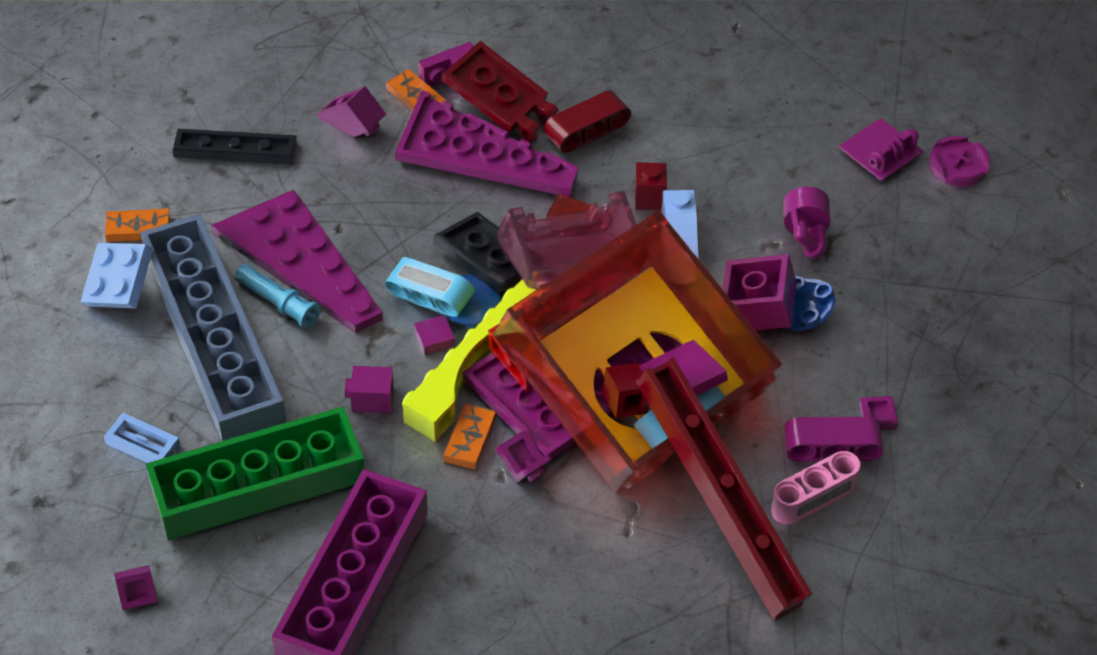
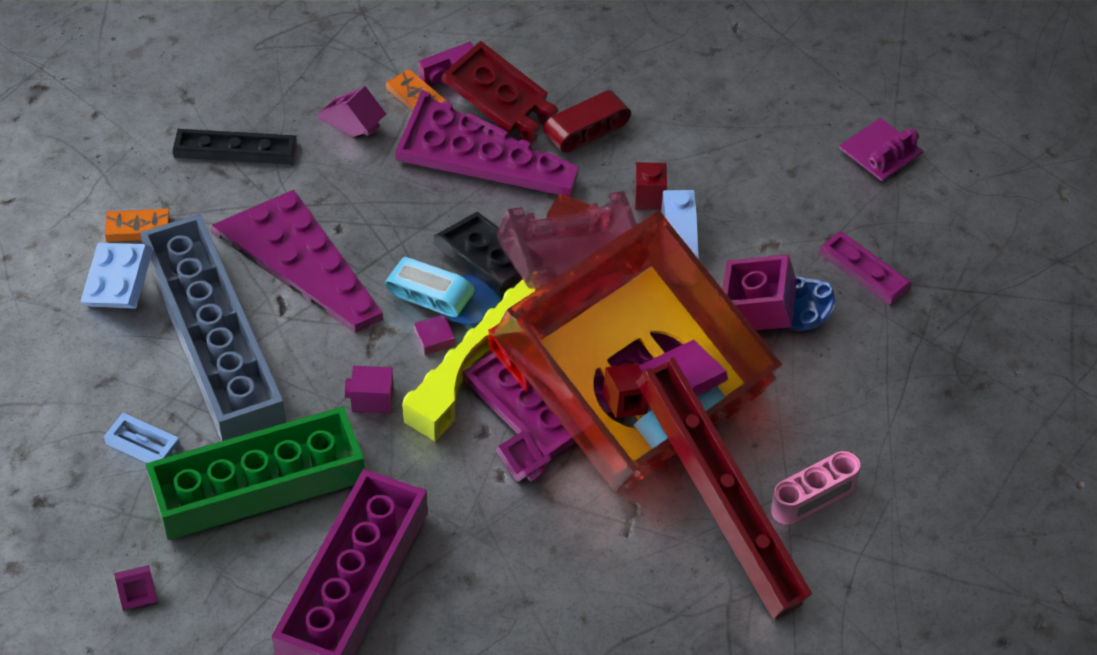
medium azure pin [234,263,321,329] -> none
orange tile [443,403,496,470] -> none
magenta piece [783,187,831,260] -> none
magenta beam [784,417,884,462] -> none
magenta tile [859,396,898,430] -> none
magenta tile [929,136,990,187] -> none
none -> magenta tile [819,231,912,306]

